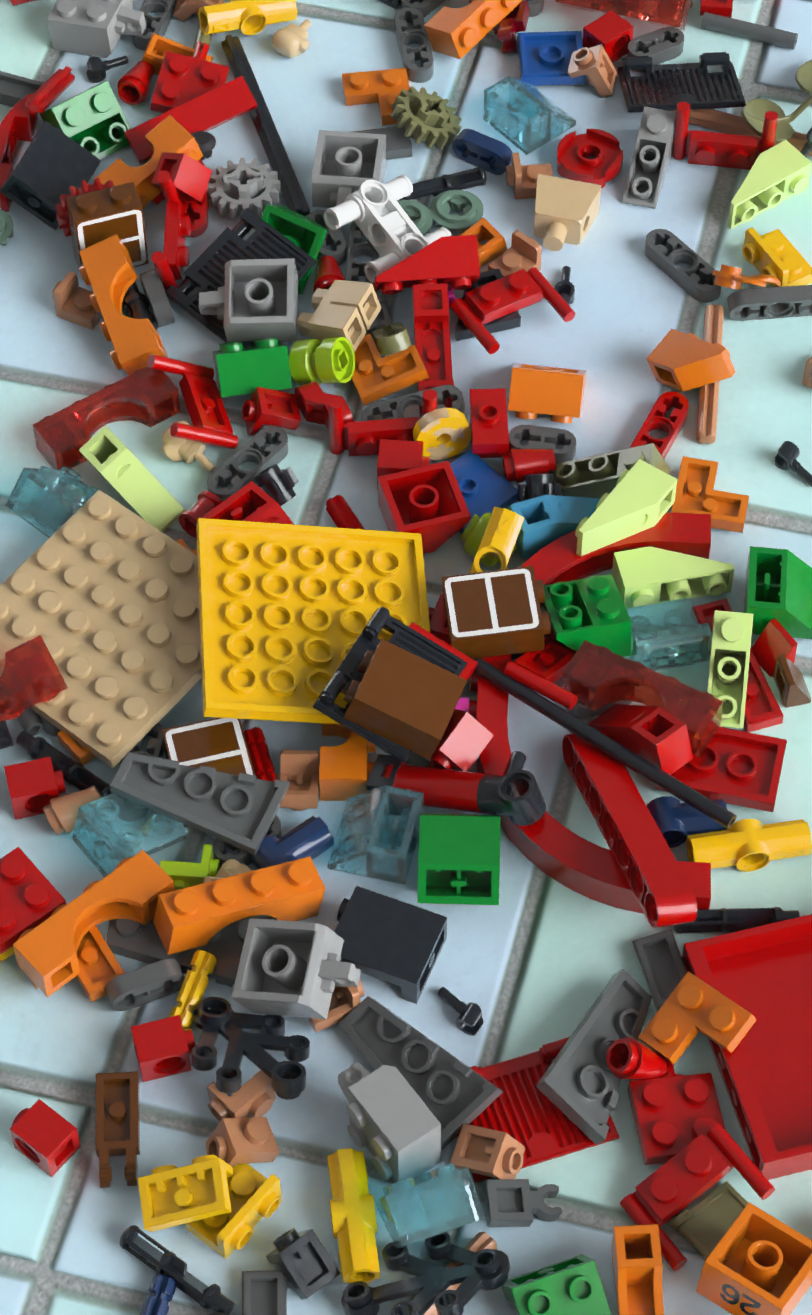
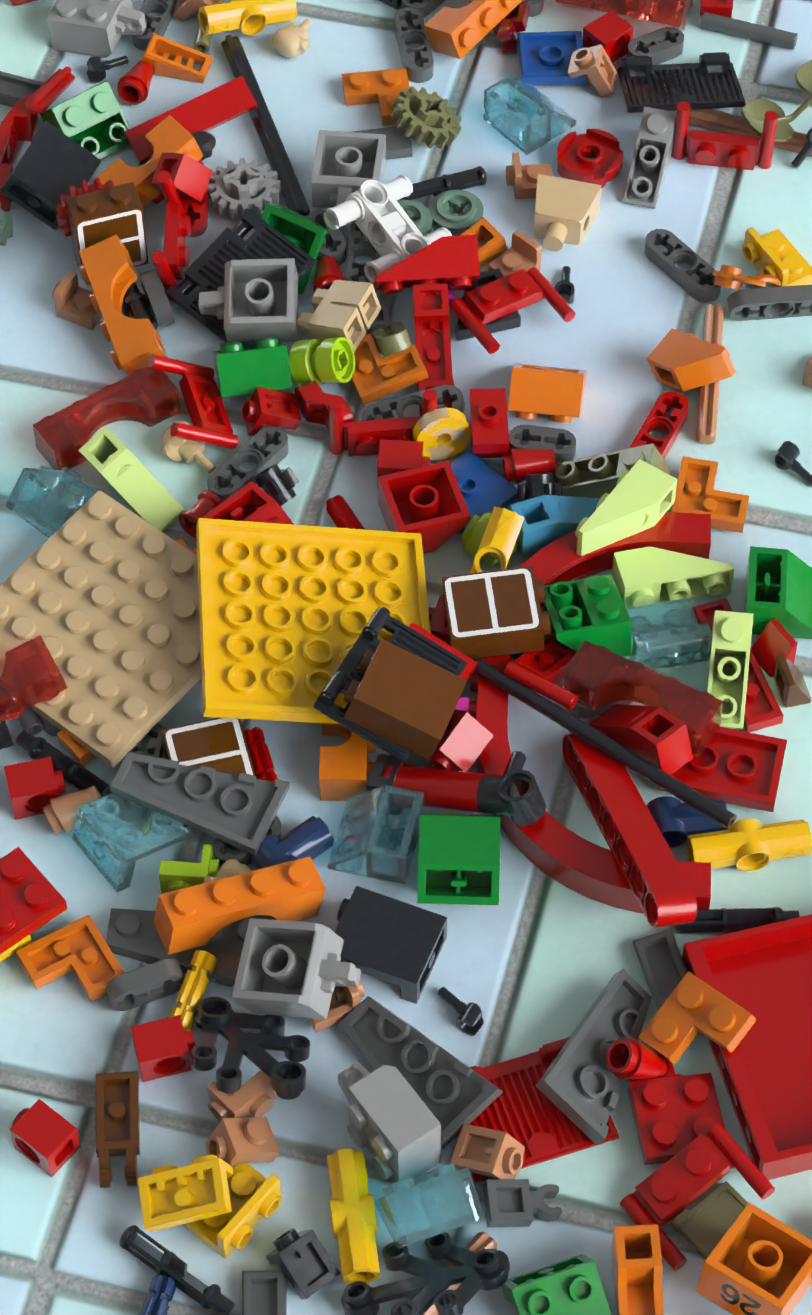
orange arch [13,850,175,997] -> none
red plate [150,41,229,113] -> none
nougat bracket [279,750,320,811] -> none
dark blue beam [452,129,513,175] -> none
yellowish green slope [728,140,812,229] -> none

